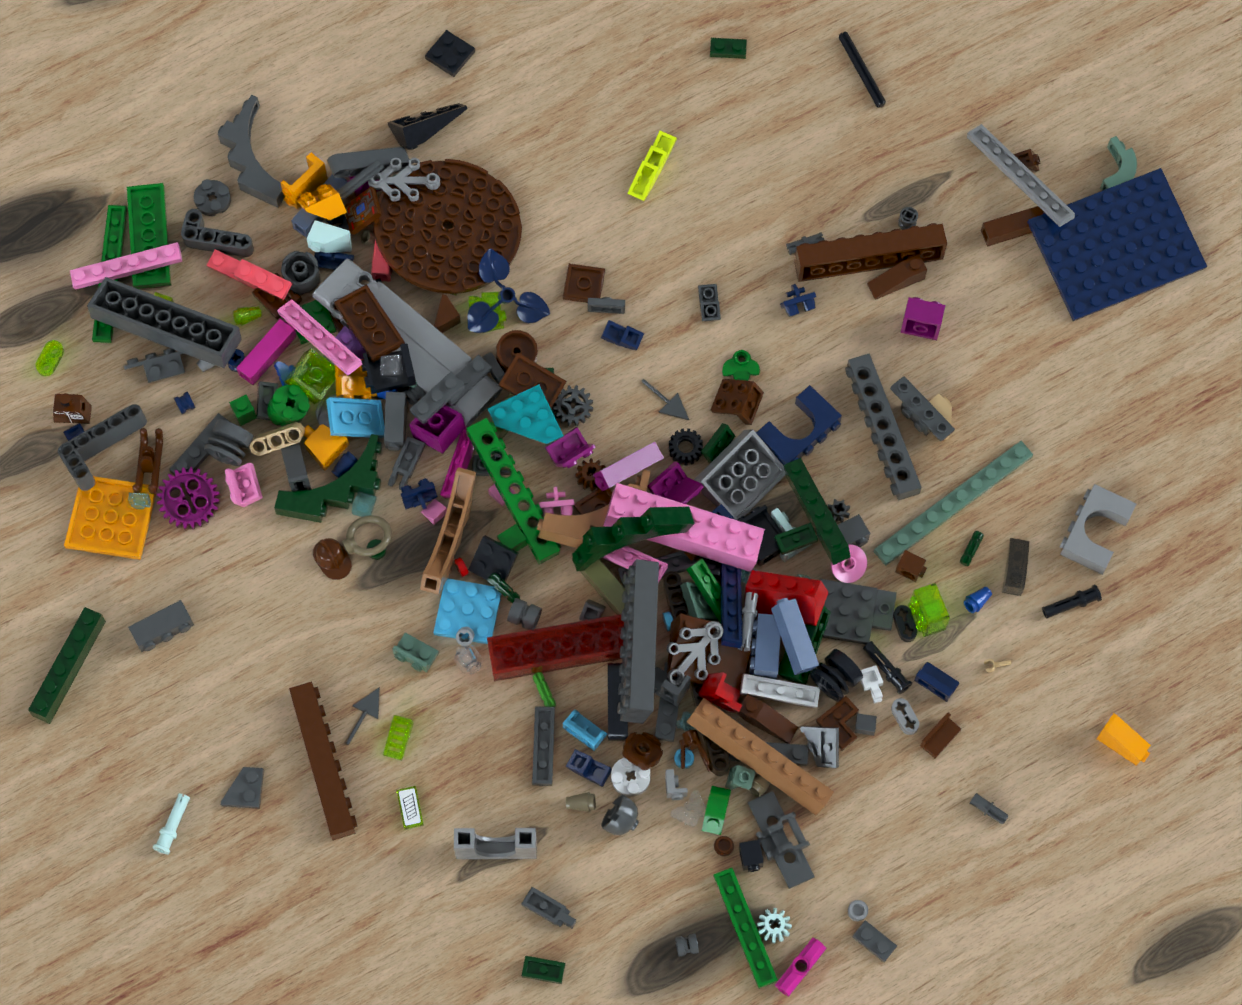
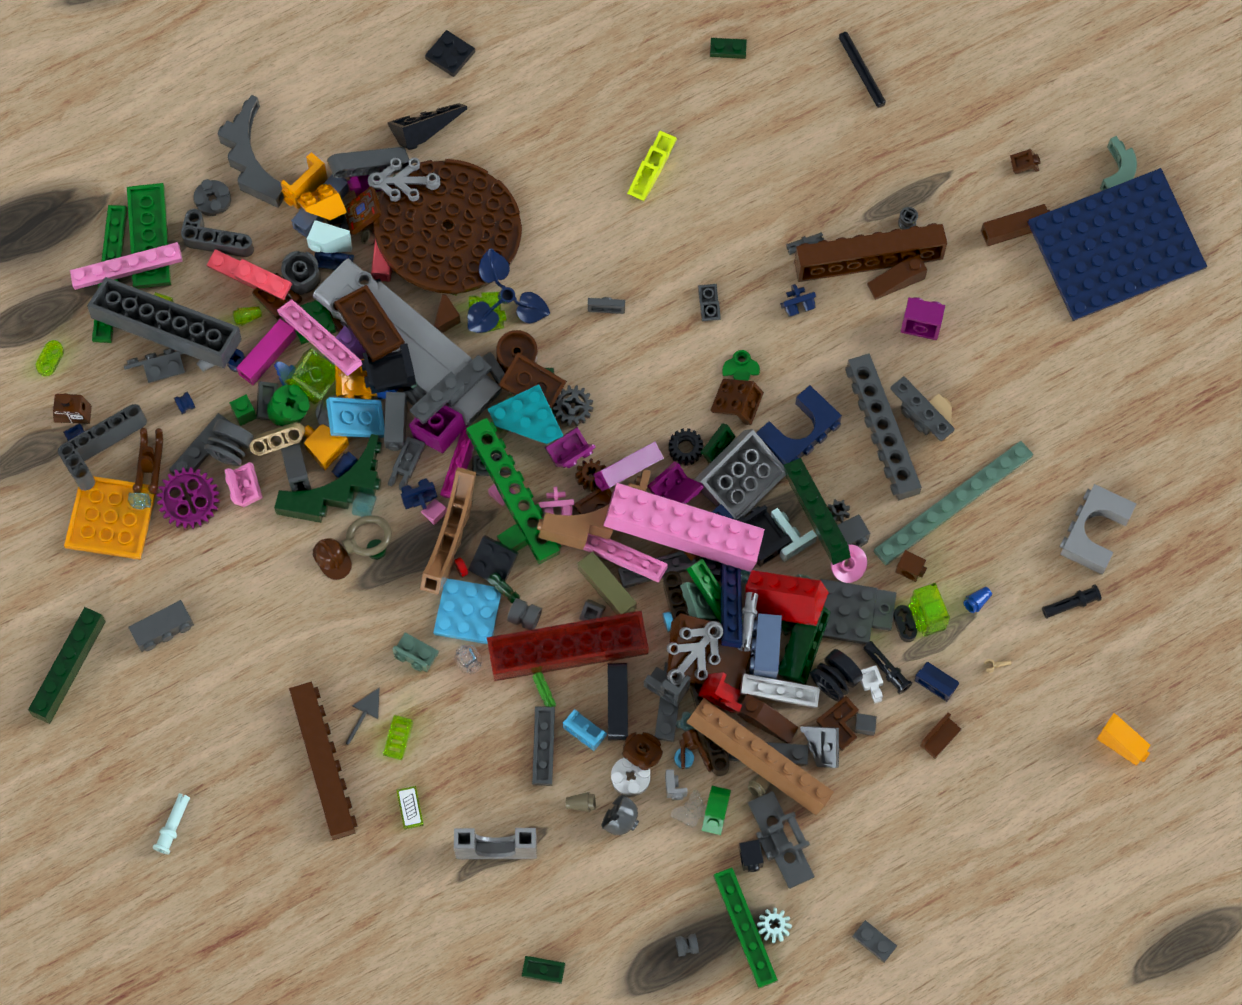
dark grey wing [221,767,264,809] -> none
dark grey axle [337,160,384,200] -> none
clear plate [381,355,401,376] -> none
light grey bush [456,626,475,646] -> none
dark grey hinge [521,887,576,929] -> none
reddish brown tile [563,263,605,303] -> none
dark blue slope [566,749,612,787] -> none
dark green arch [572,506,695,571] -> none
dark blue slope [601,320,644,350] -> none
dark grey brick [617,559,659,724] -> none
dark grey piece [641,379,689,420] -> none
reddish brown plate [714,836,734,856] -> none
sand green bracket [725,765,755,790] -> none
sand blue brick [771,598,819,675] -> none
dark green plate [775,522,818,555] -> none
dark pink piece [775,937,827,997] -> none
light grey tile [848,900,868,922] -> none
light grey beam [891,698,919,735] -> none
dark green axle [960,531,984,566] -> none
light grey plate [967,124,1075,227] -> none
dark grey axle [969,793,1008,824] -> none
clear smoke slope [1002,538,1030,596] -> none

